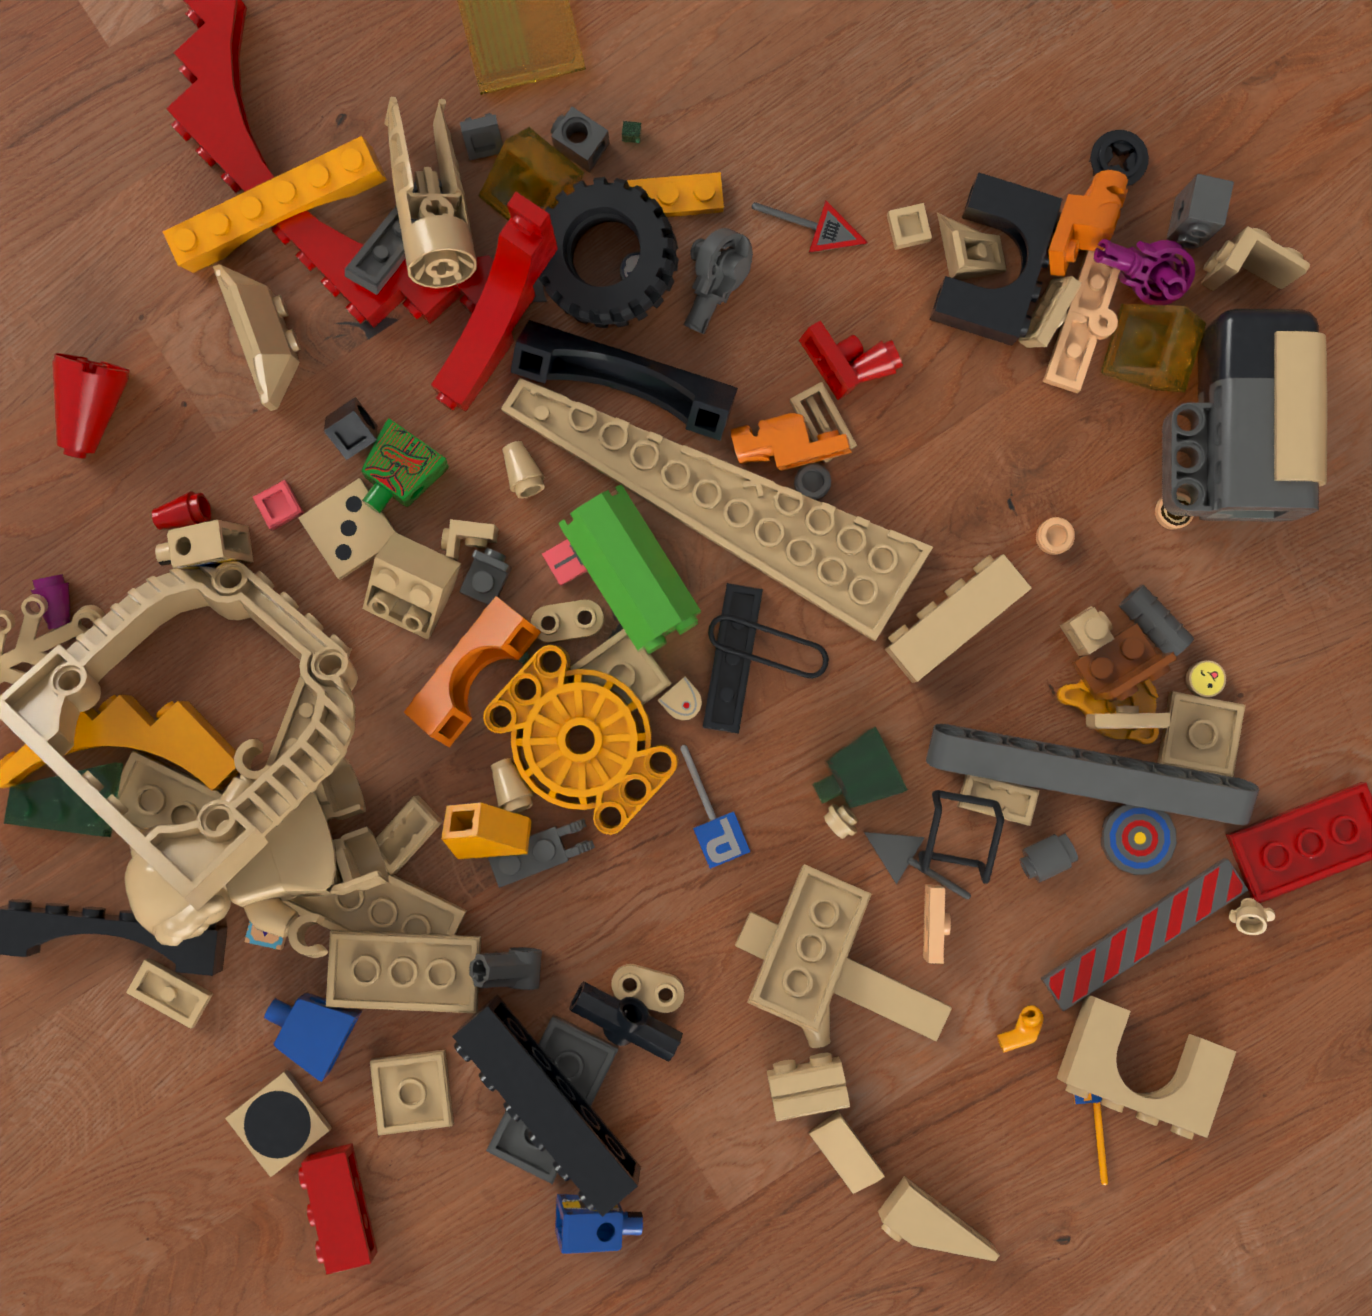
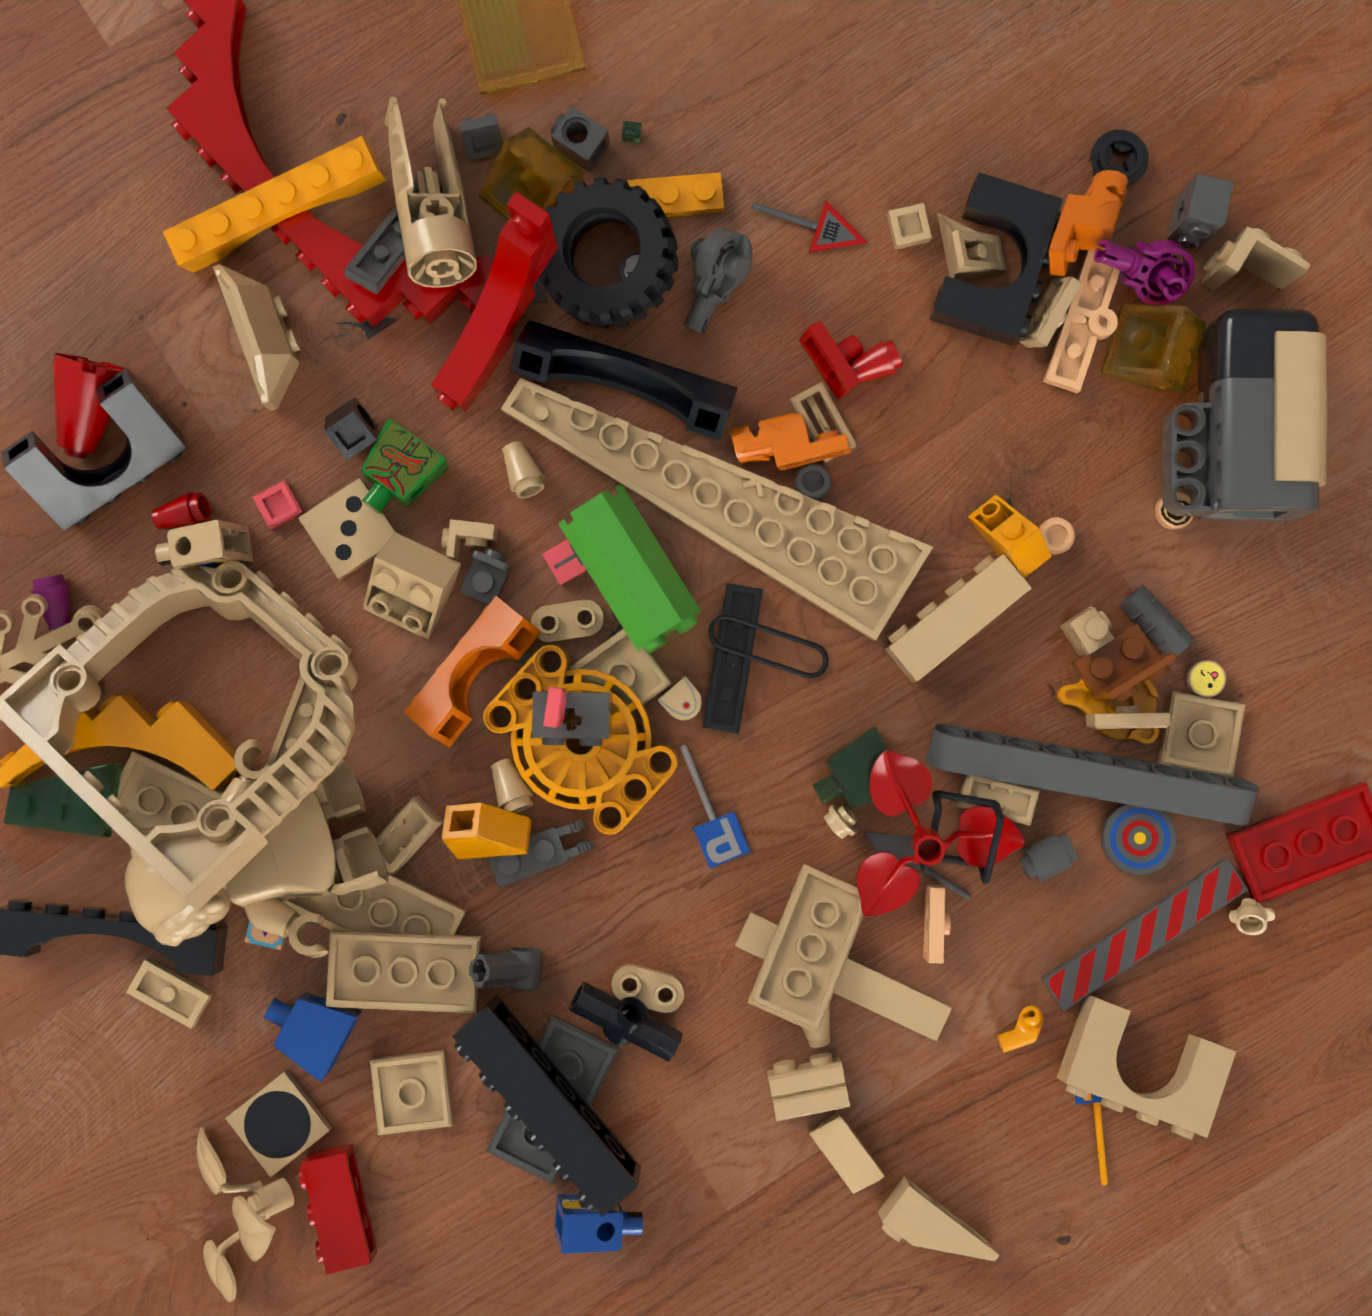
none -> arch [1,368,187,531]
none -> tan plant [196,1126,294,1302]
none -> dark grey brick [532,691,612,746]
none -> coral tile [543,687,568,728]
none -> red plant [857,750,1025,916]
none -> light orange slope [968,495,1052,578]

